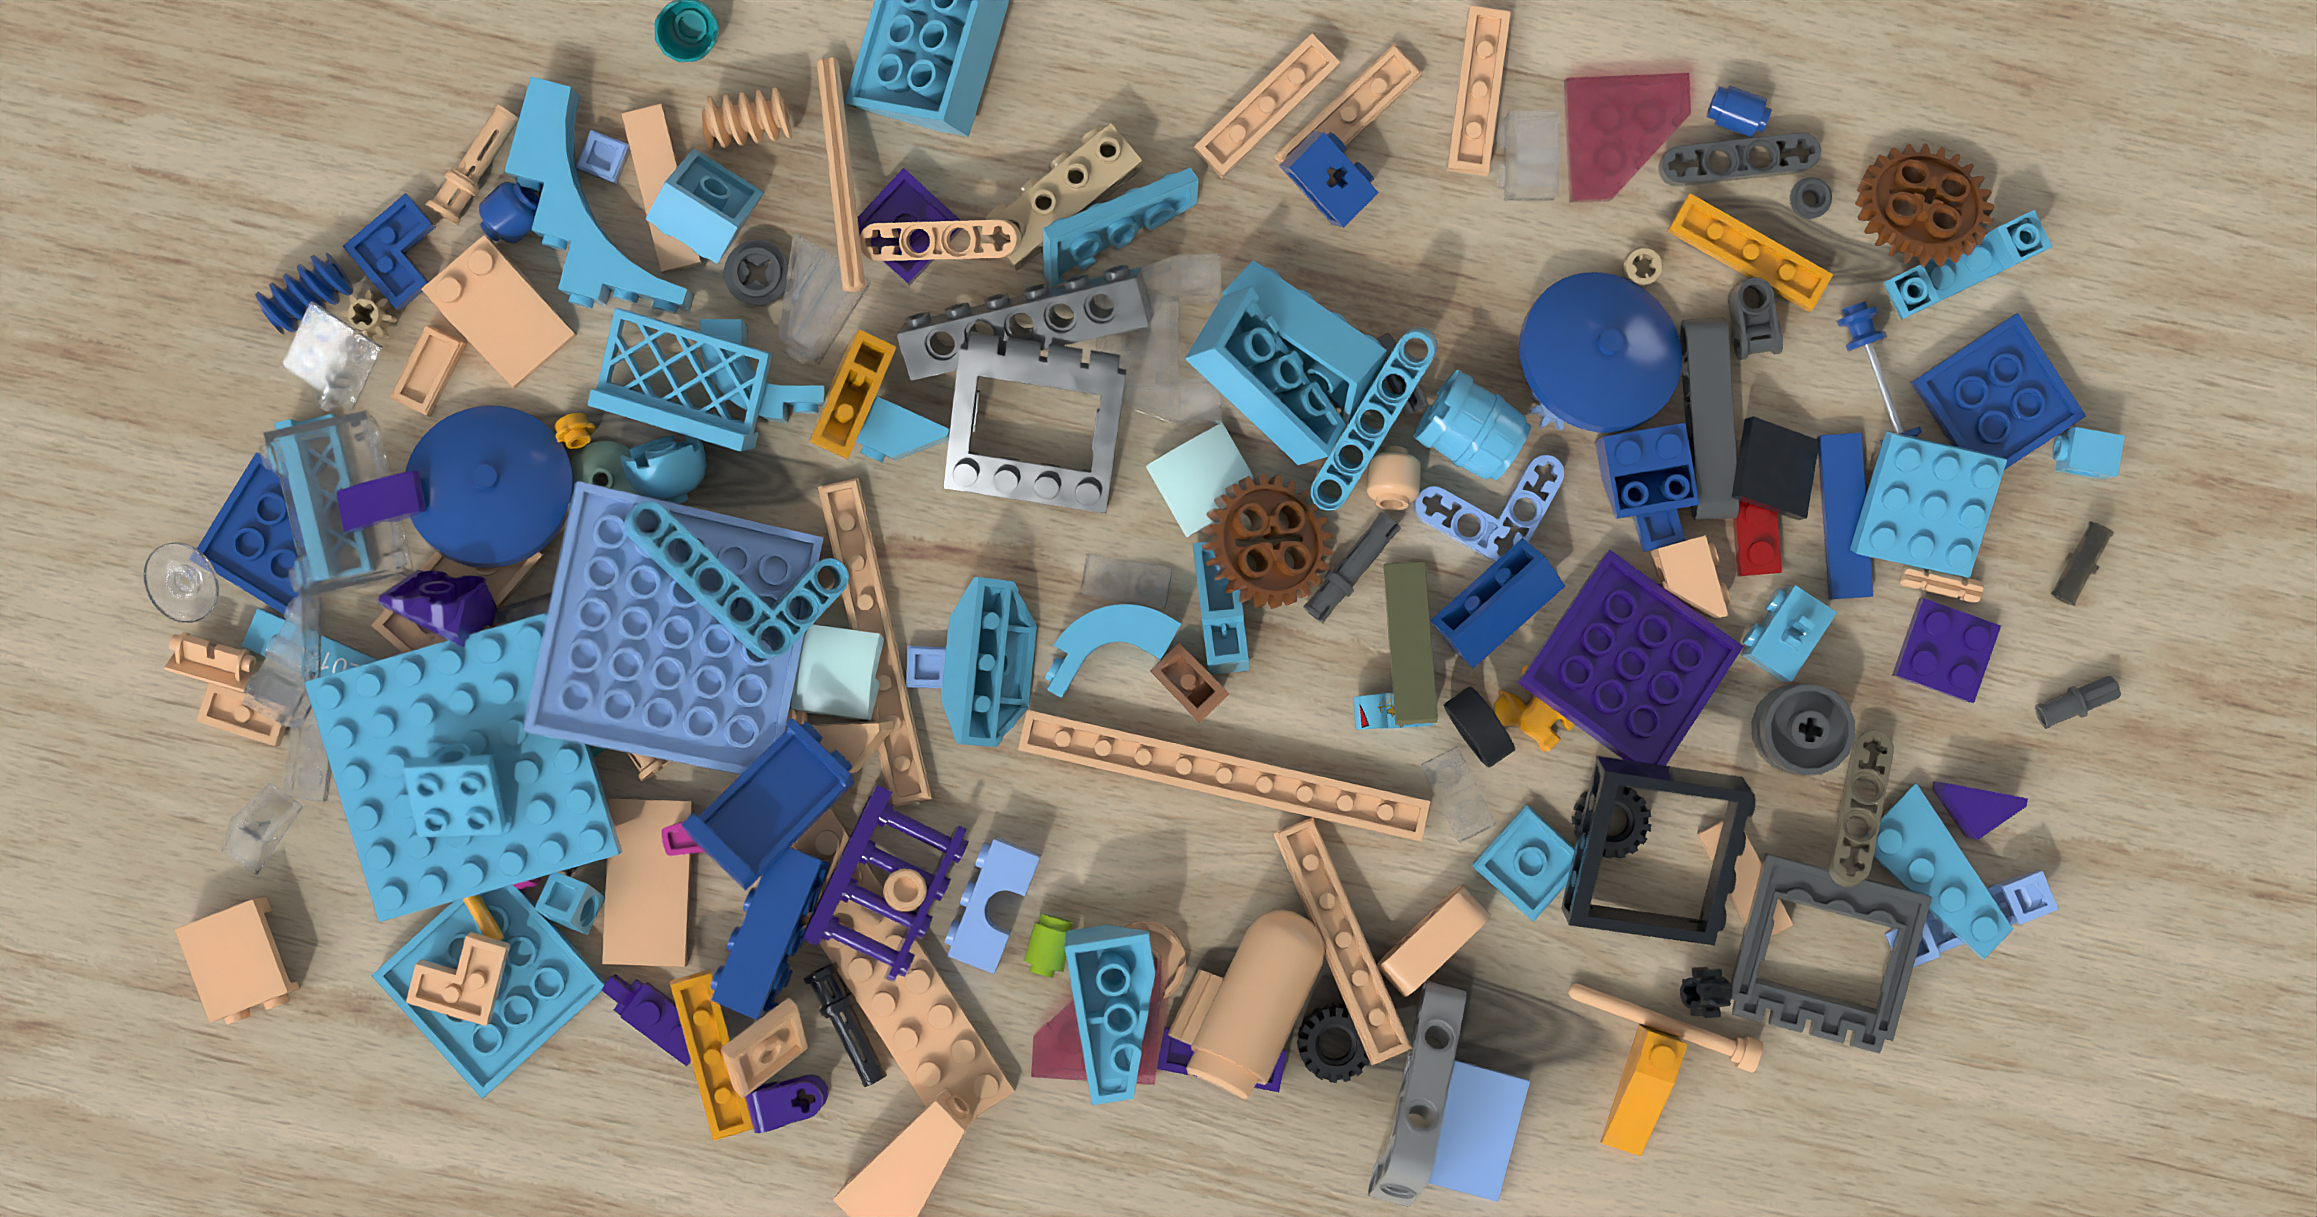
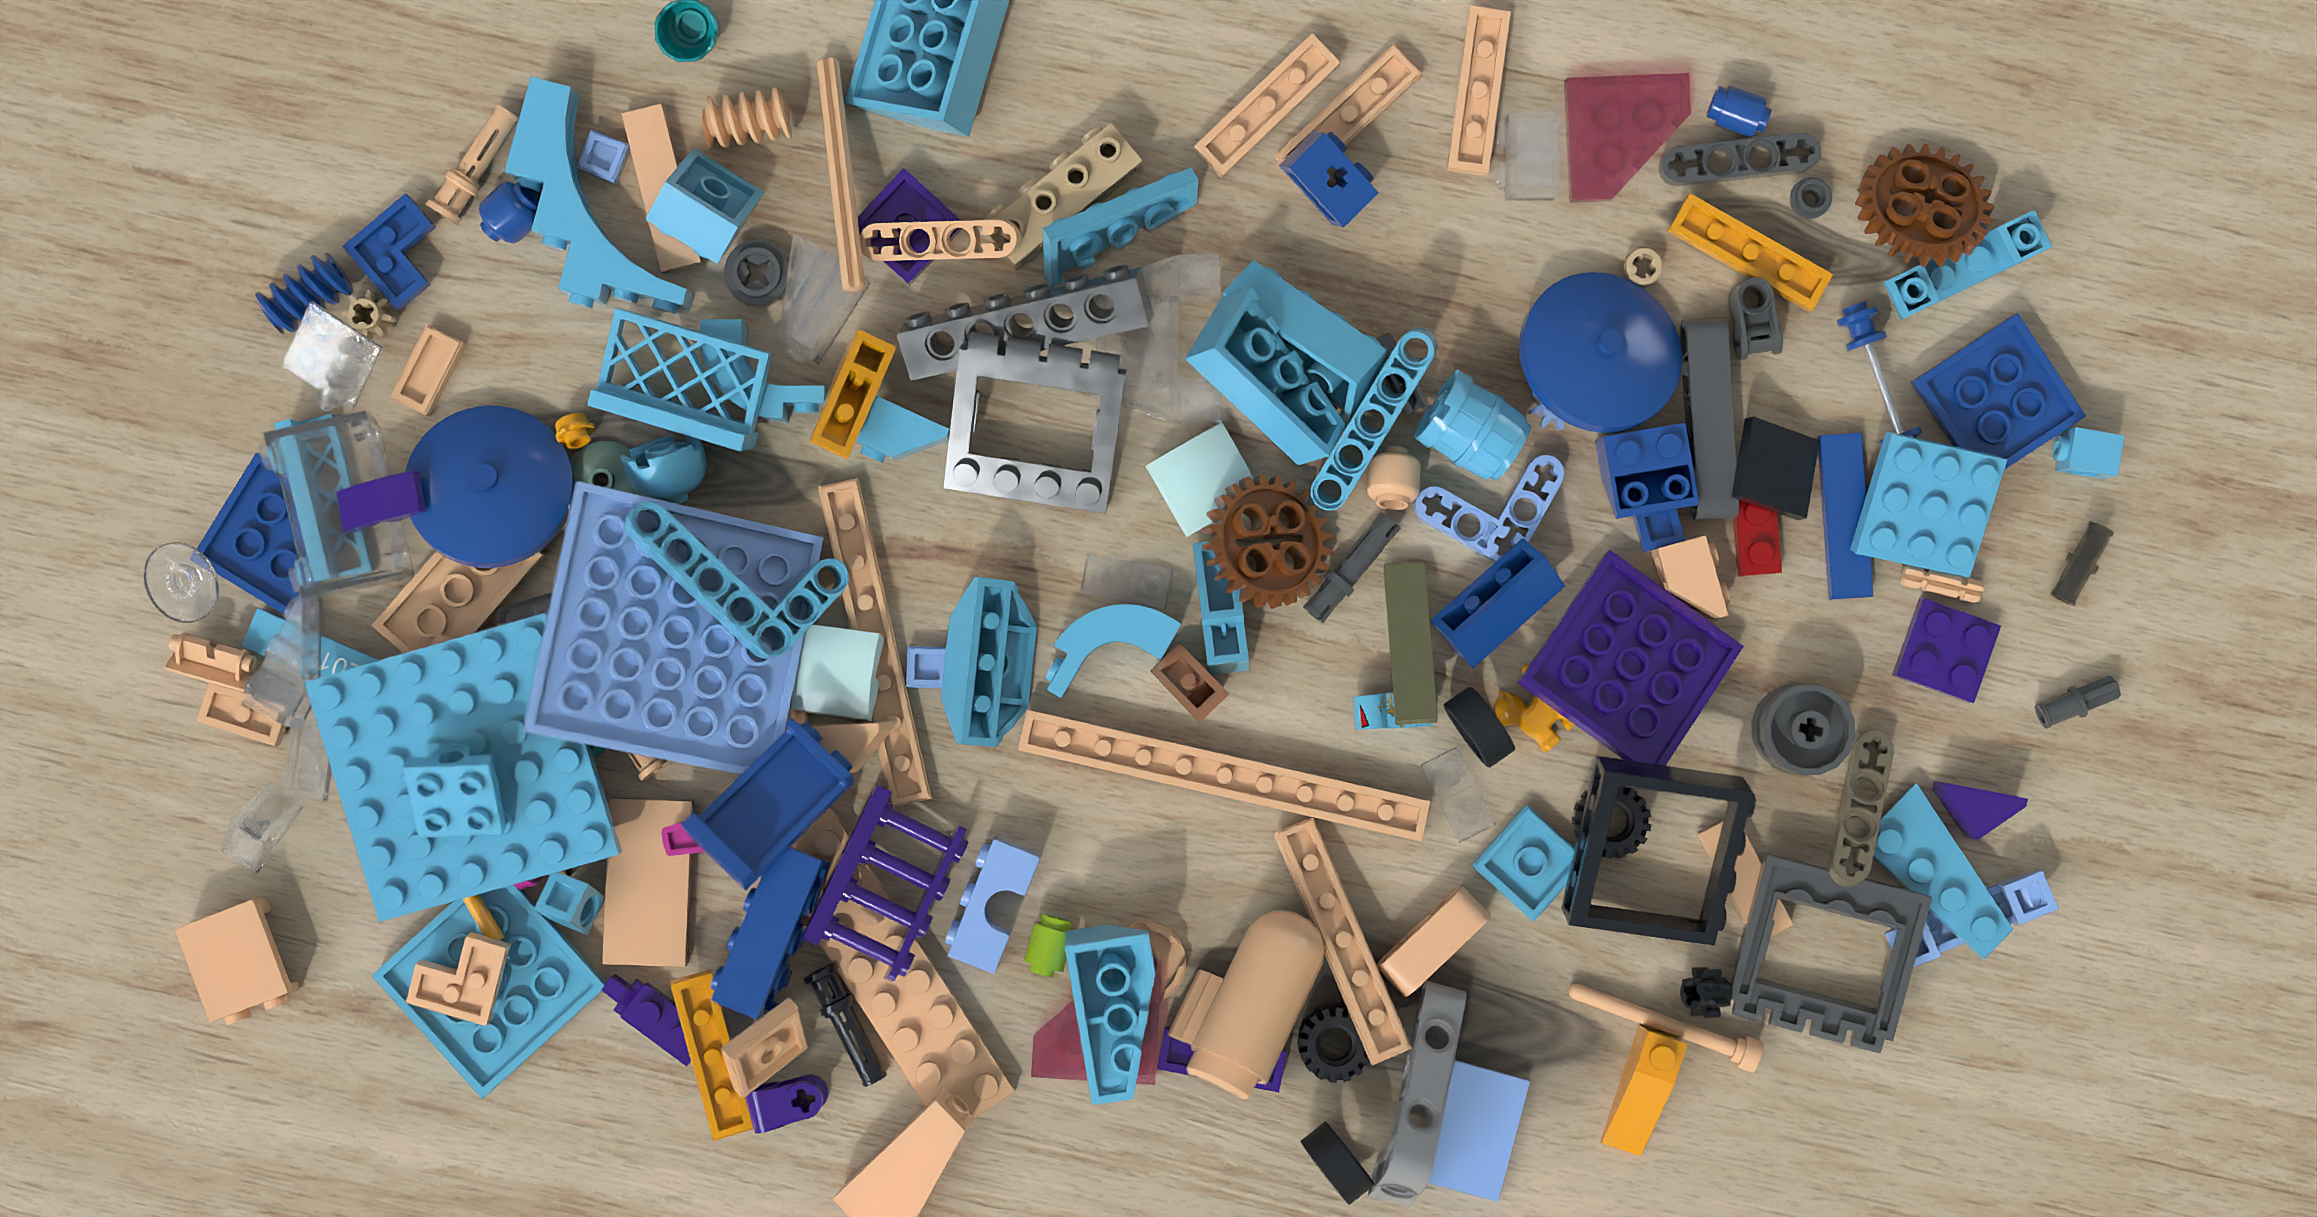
dark purple slope [378,570,497,648] -> none
light nougat slope [422,235,576,388] -> none
light nougat tile [883,869,927,912] -> none
medium azure brick [1741,585,1837,682] -> none
none -> black tyre [1301,1121,1375,1205]

